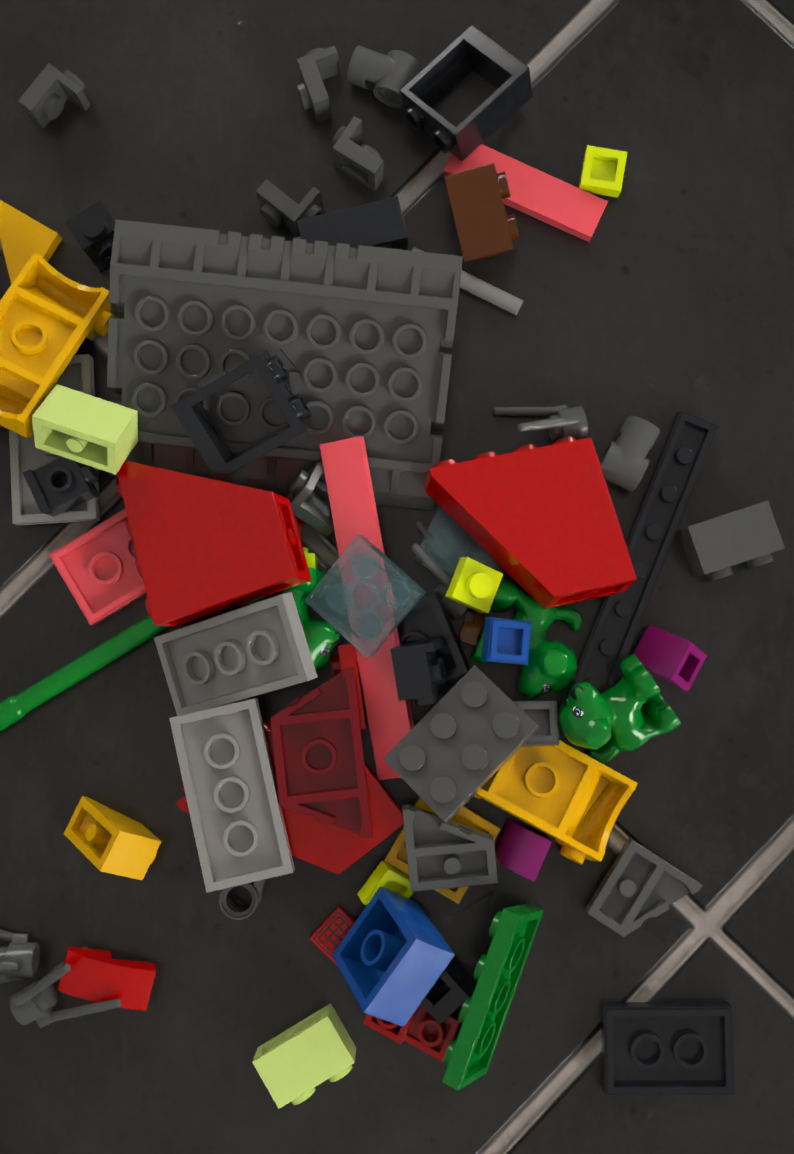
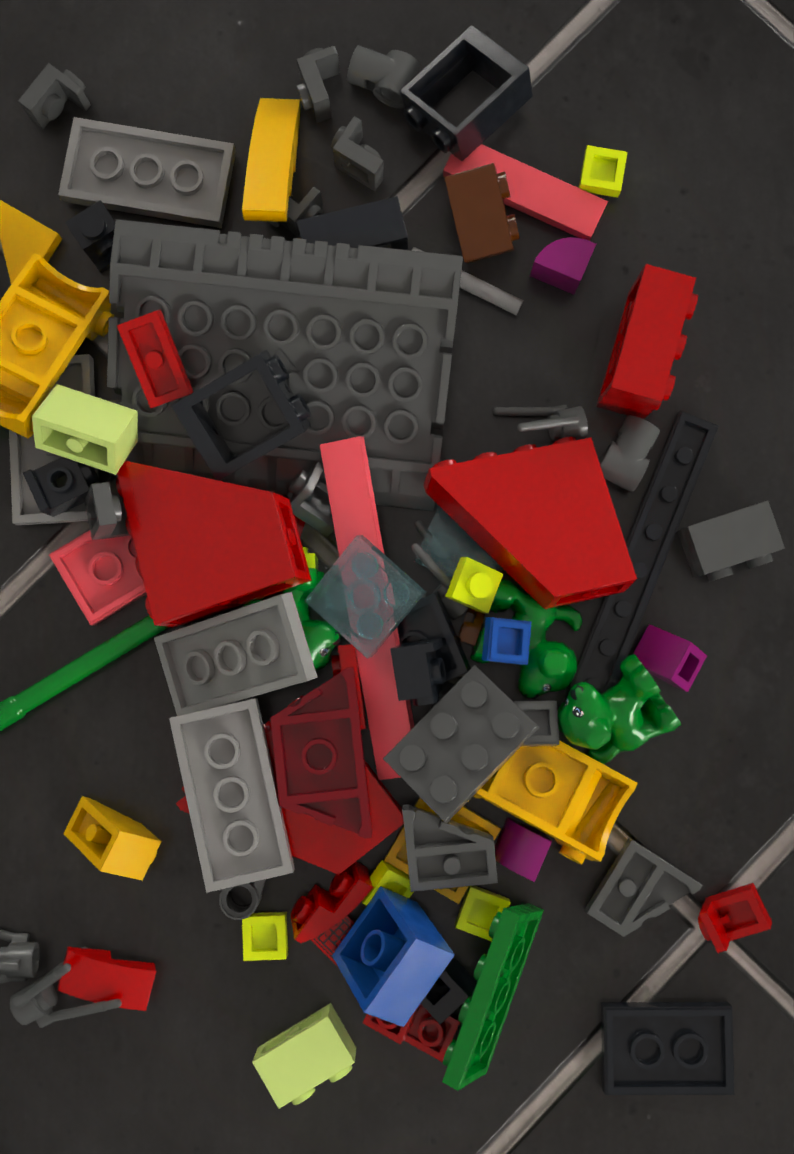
none -> light grey plate [58,117,236,228]
none -> dark grey bracket [84,482,130,540]
none -> red plate [116,309,194,408]
none -> yellow slope [242,98,301,222]
none -> neon yellow plate [242,912,288,961]
none -> red slope [290,861,373,944]
none -> neon yellow plate [455,885,511,942]
none -> magenta brick [530,237,596,295]
none -> red brick [596,264,698,419]
none -> red bracket [698,883,772,953]

